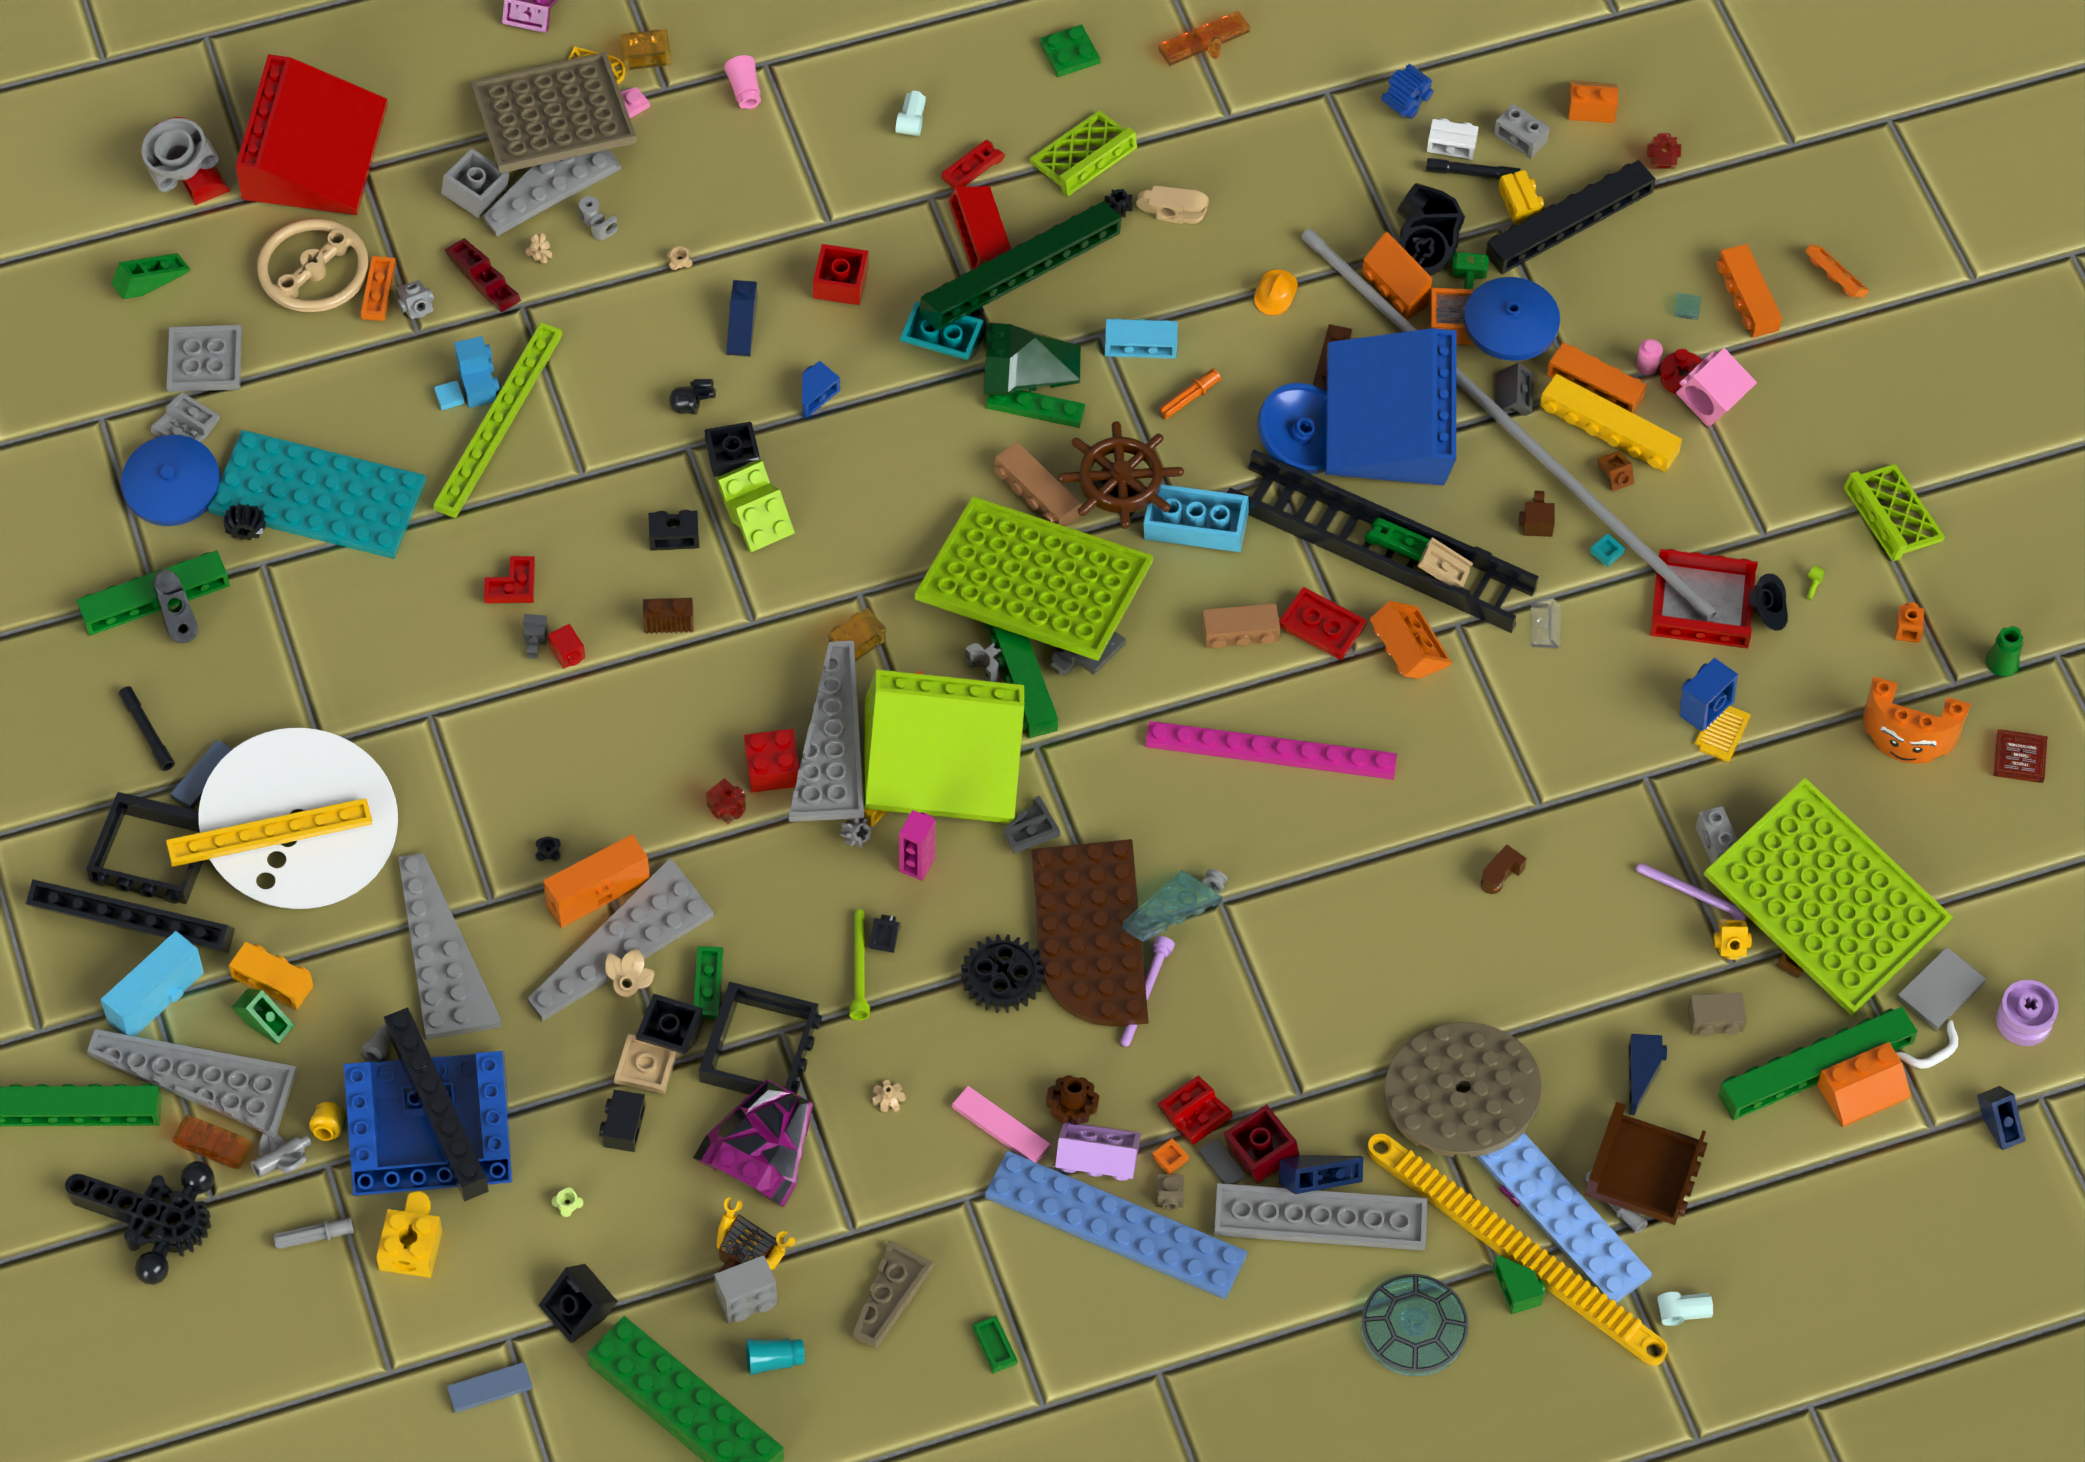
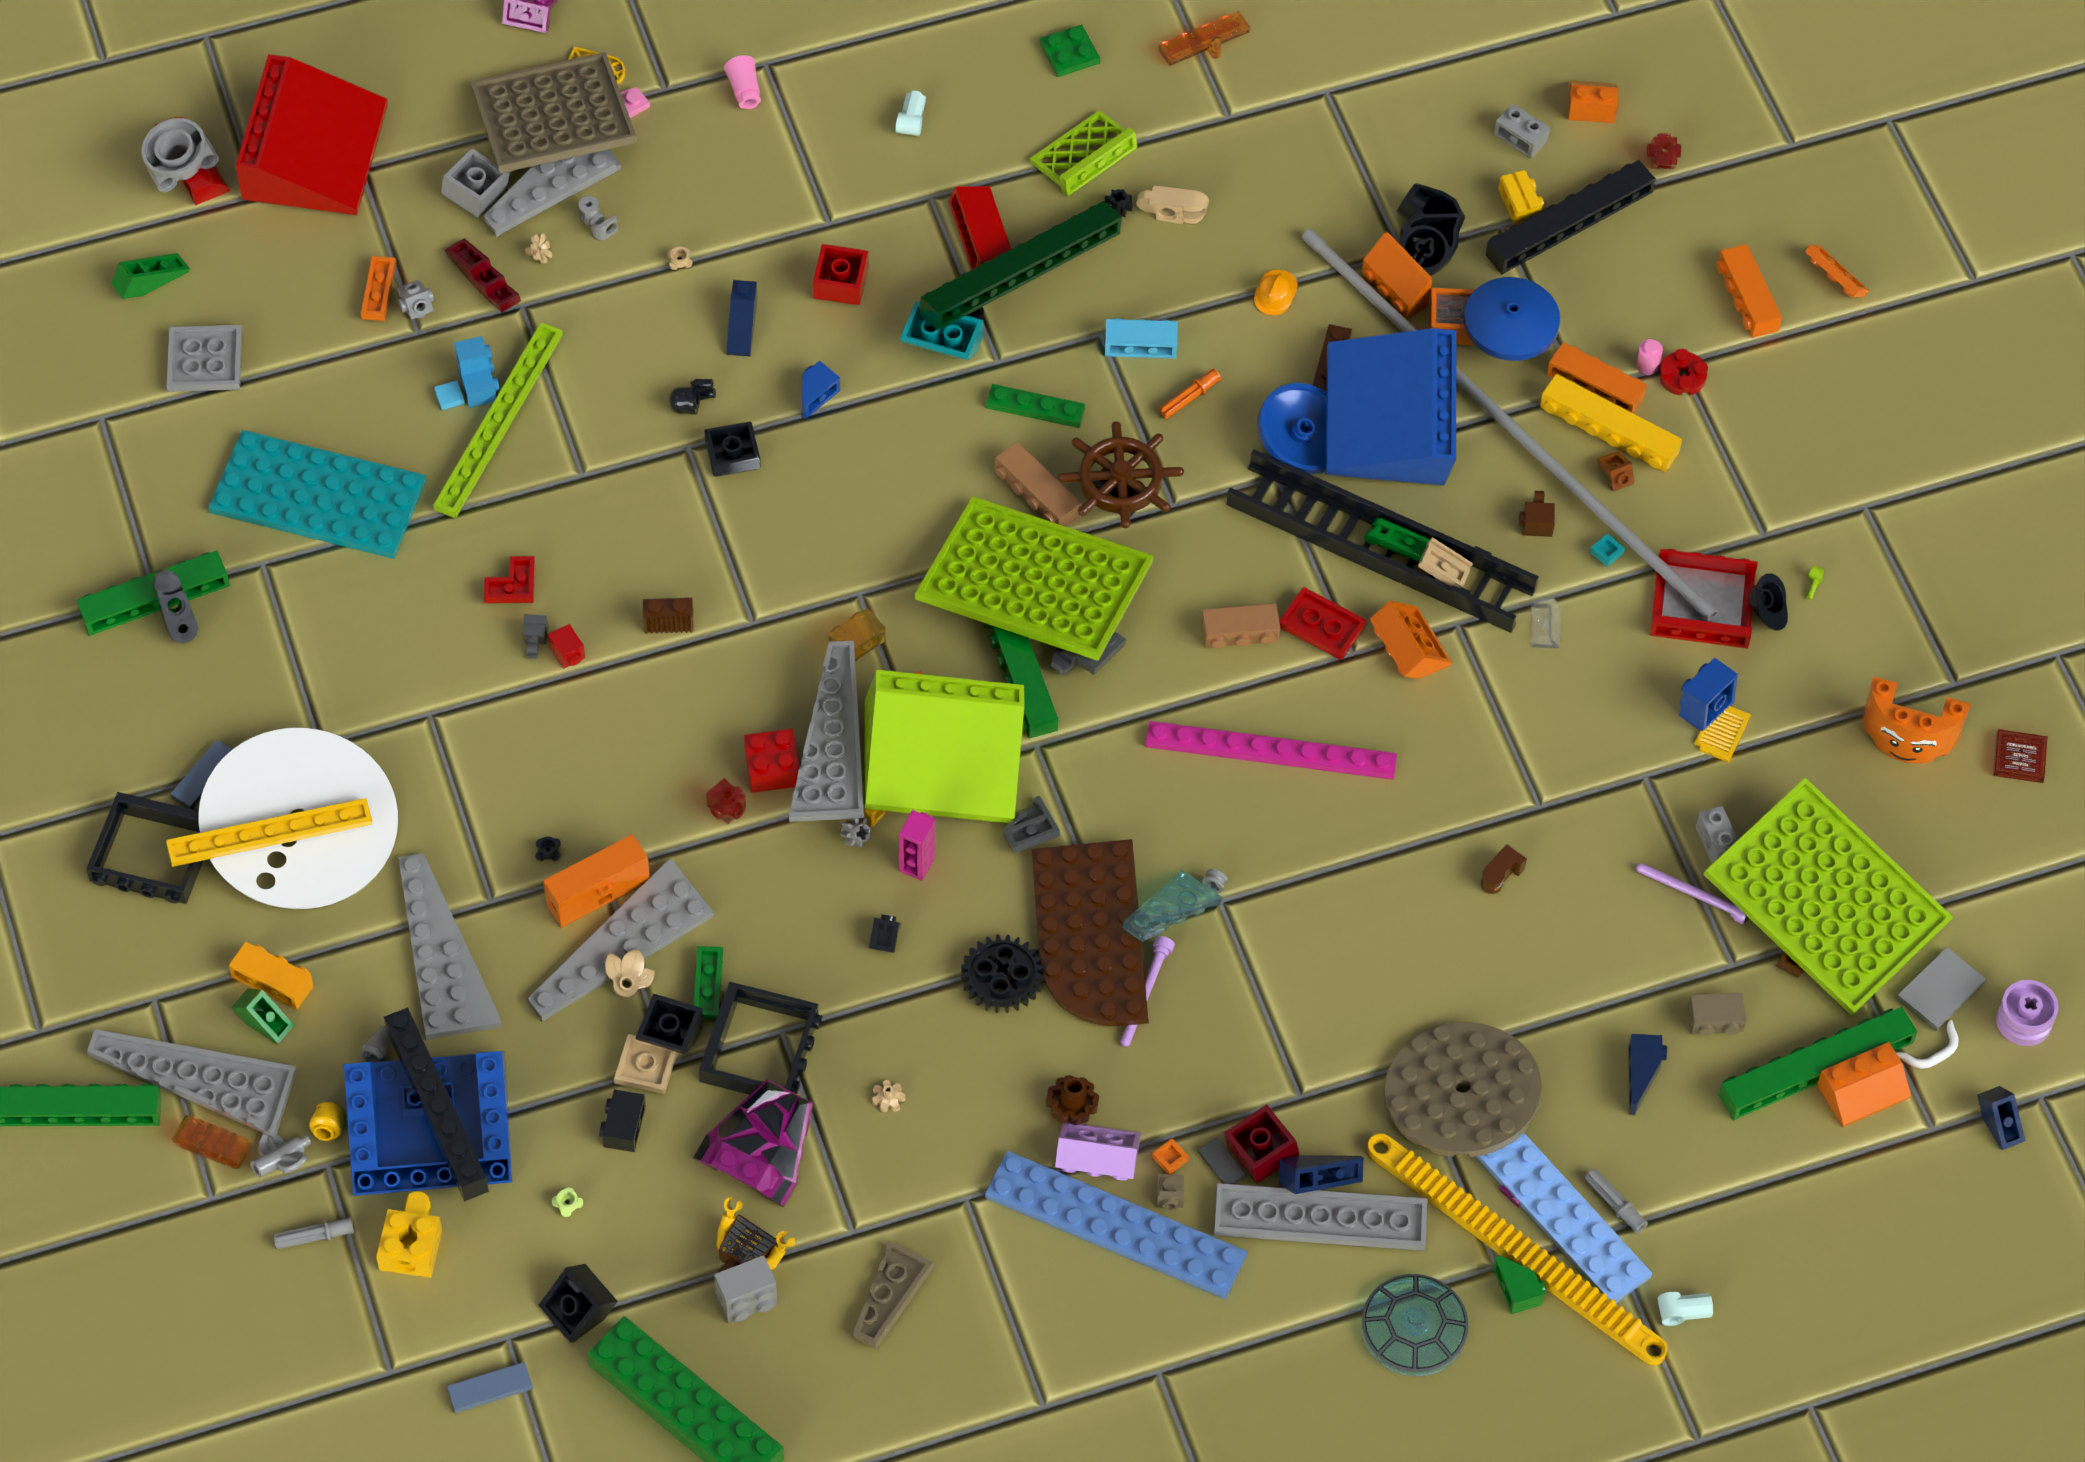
black brick [26,879,235,953] -> none
black piece [65,1161,214,1285] -> none
medium azure brick [101,931,204,1036] -> none
black piece [118,686,175,771] -> none
blue dish [121,435,220,526] -> none
light grey slope [151,392,220,443] -> none
black gear [223,503,266,541] -> none
tan piece [257,219,369,312] -> none
clear yellow brick [621,29,671,71] -> none
black brick [648,510,699,551] -> none
lime bracket [716,459,795,552] -> none
teal plant [745,1338,805,1376] -> none
lime piece [849,909,870,1020] -> none
red plate [941,140,1005,189] -> none
bright pink tile [952,1086,1050,1163] -> none
light grey piece [965,643,1001,682] -> none
green tile [972,1315,1018,1374] -> none
dark green wedge [984,323,1081,396] -> none
medium azure brick [1143,484,1249,552] -> none
red slope [1158,1075,1233,1145] -> none
blue brick [1381,63,1434,119] -> none
black piece [1426,158,1521,180] -> none
white brick [1427,118,1479,160] -> none
green piece [1451,252,1489,289] -> none
dark grey panel [1495,363,1533,416] -> none
reddish brown panel [1584,1102,1708,1225] -> none
clear light blue tile [1674,293,1701,320] -> none
bright pink brick [1676,348,1757,428] -> none
yellow brick [1714,919,1752,960] -> none
lime fence [1843,464,1945,562] -> none
orange brick [1895,602,1924,643] -> none
green plant [1985,626,2024,677] -> none

